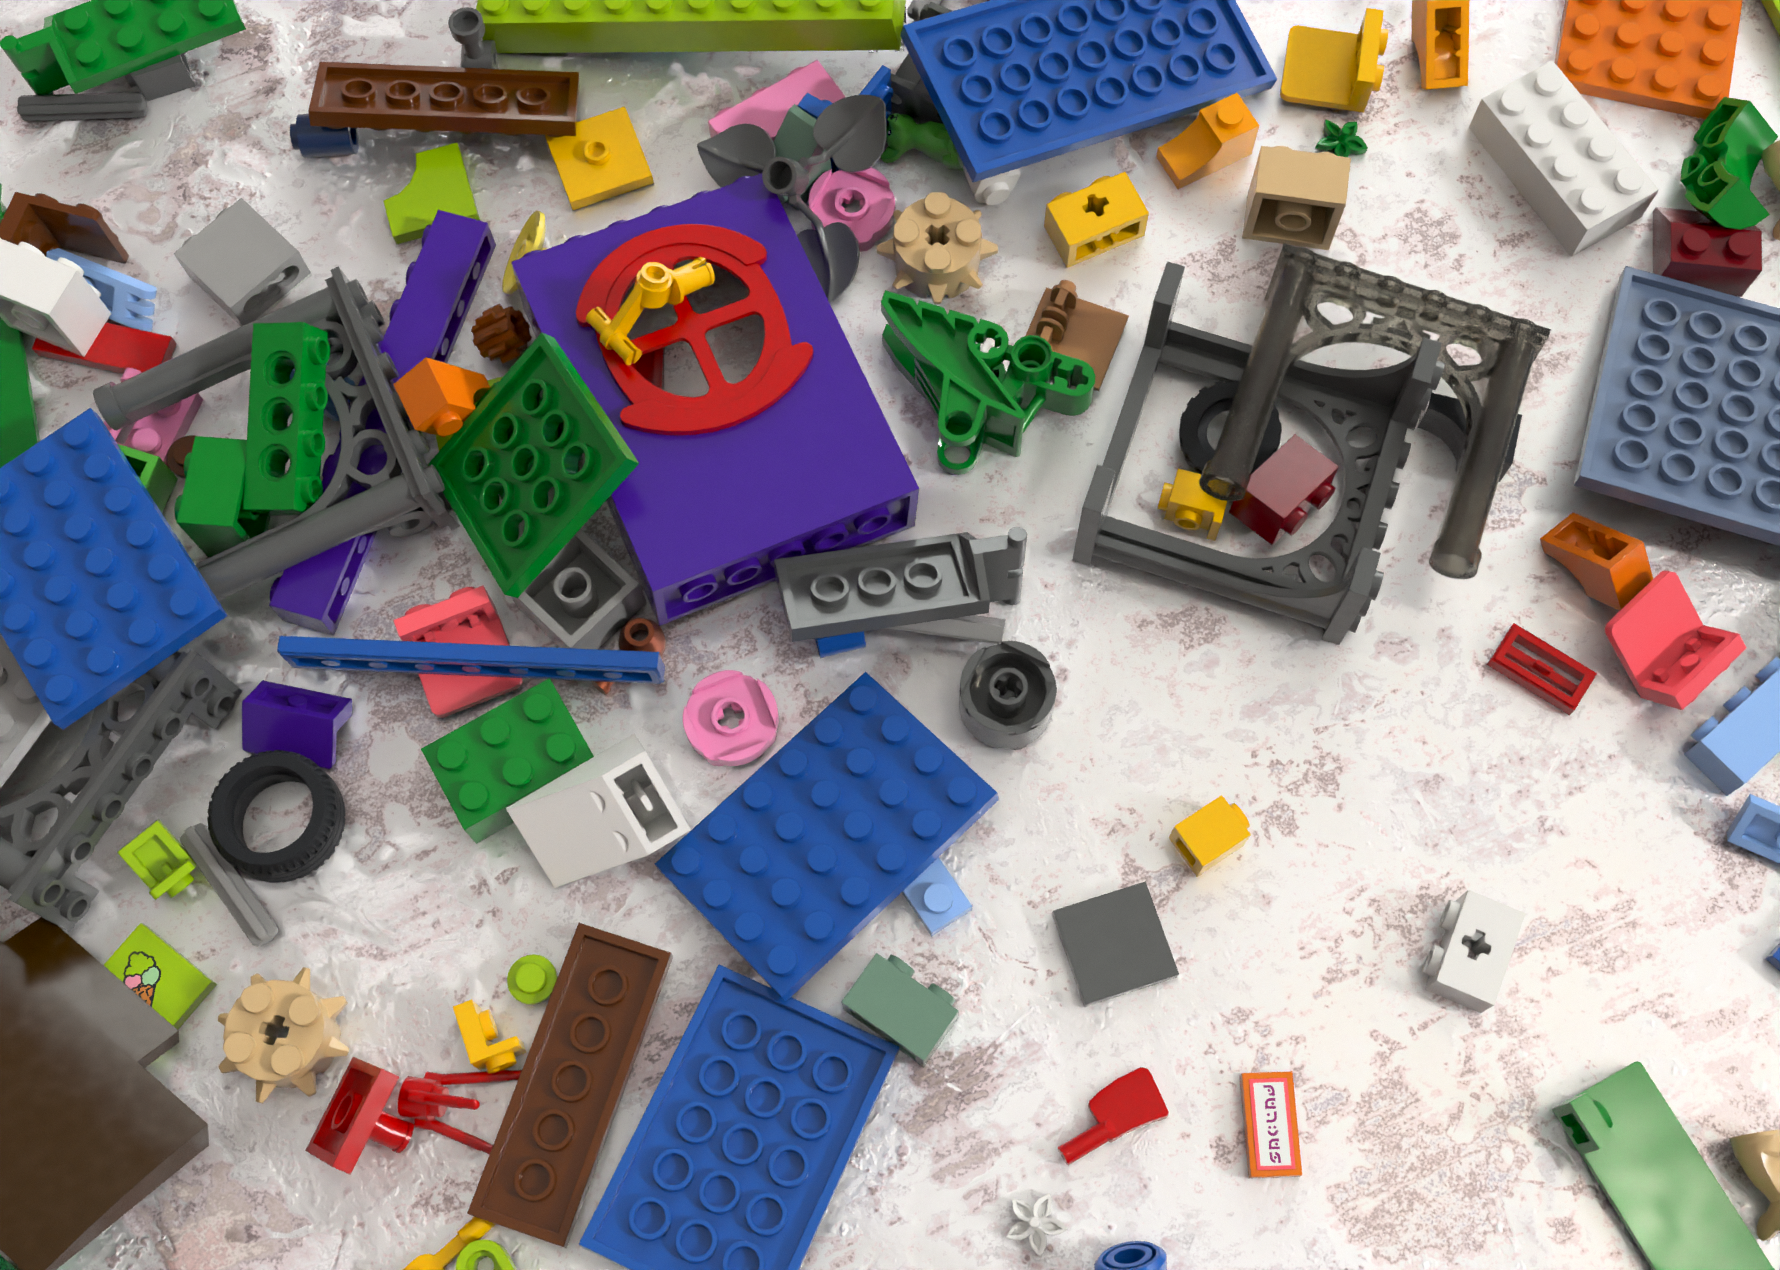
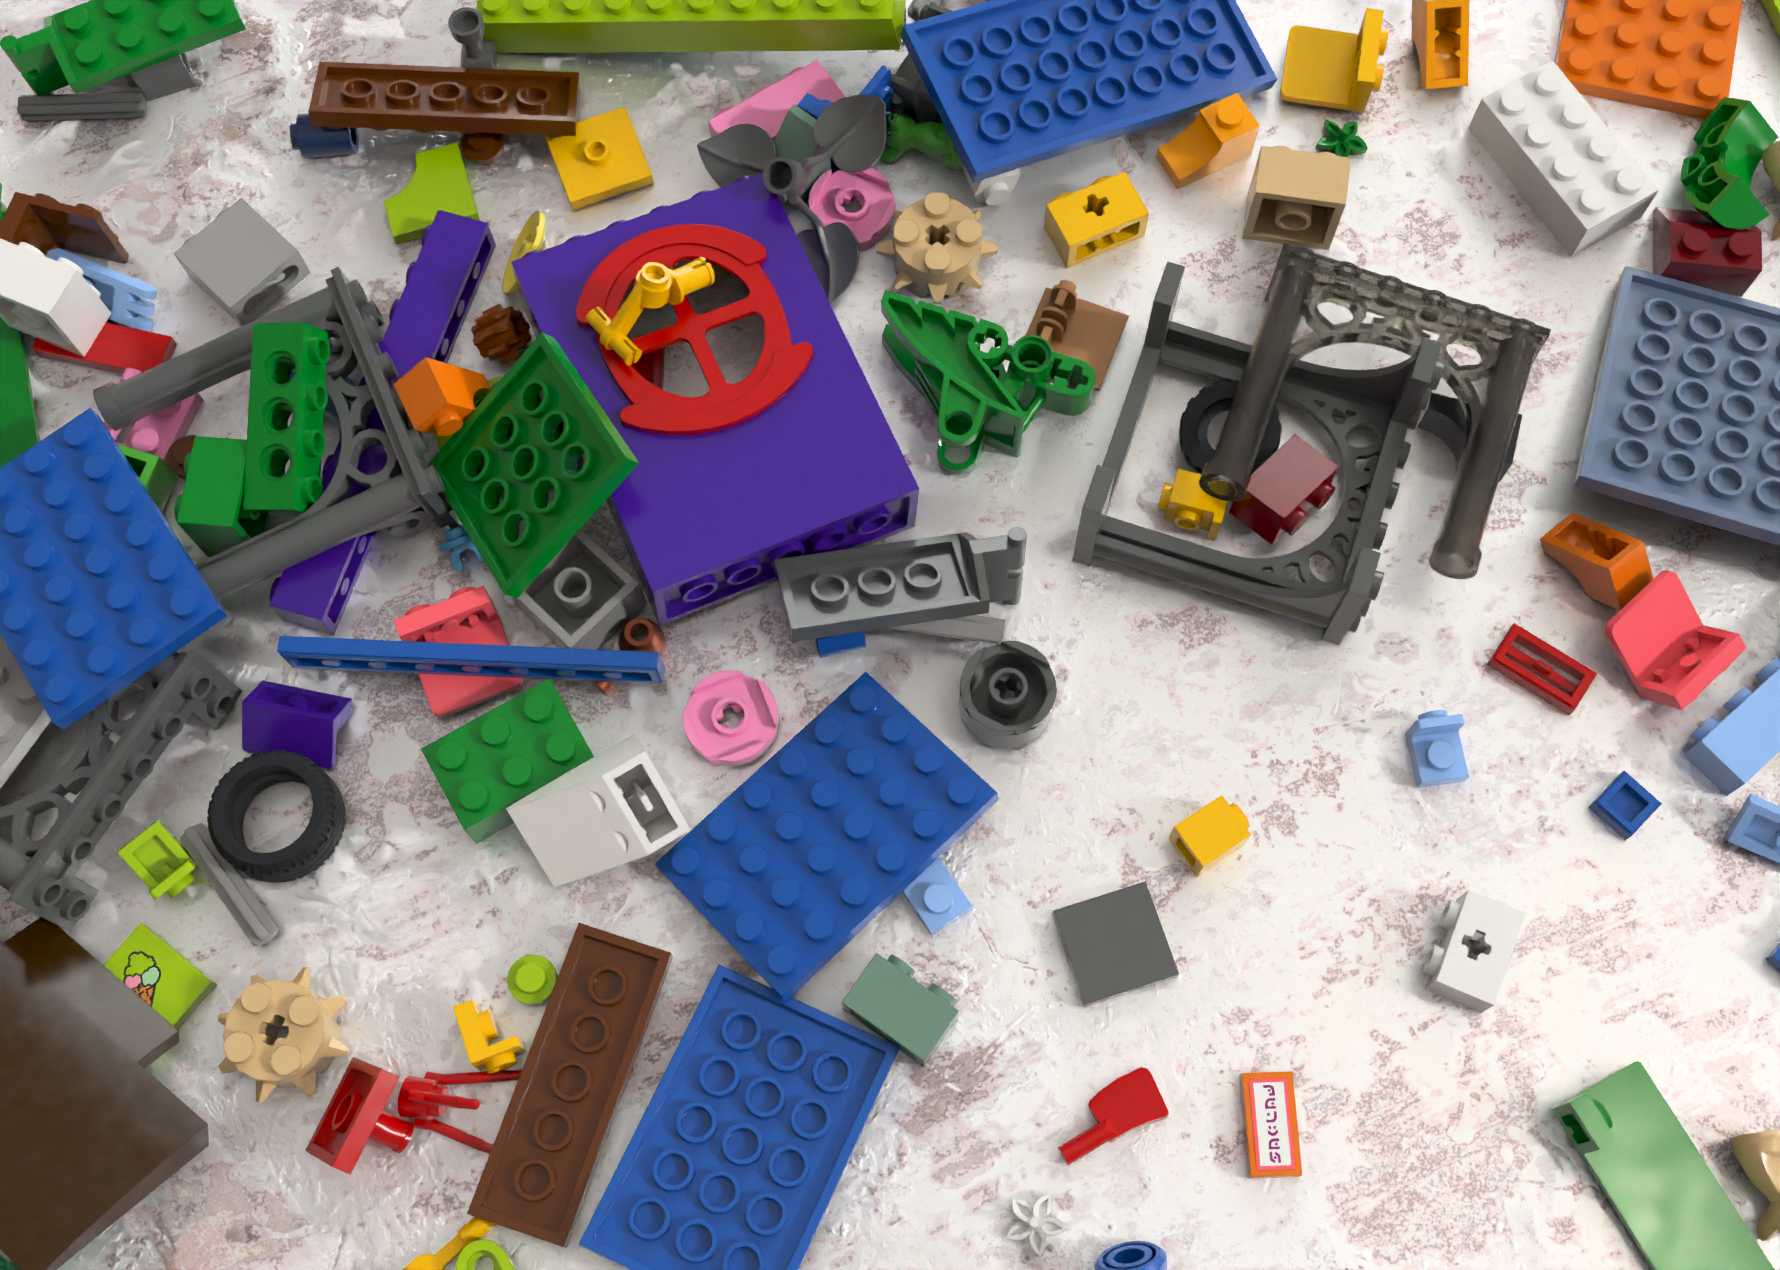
none -> dark azure plate [438,525,484,572]
none -> reddish brown plate [461,132,505,166]
none -> light blue bracket [1405,710,1469,788]
none -> blue tile [1588,771,1662,841]

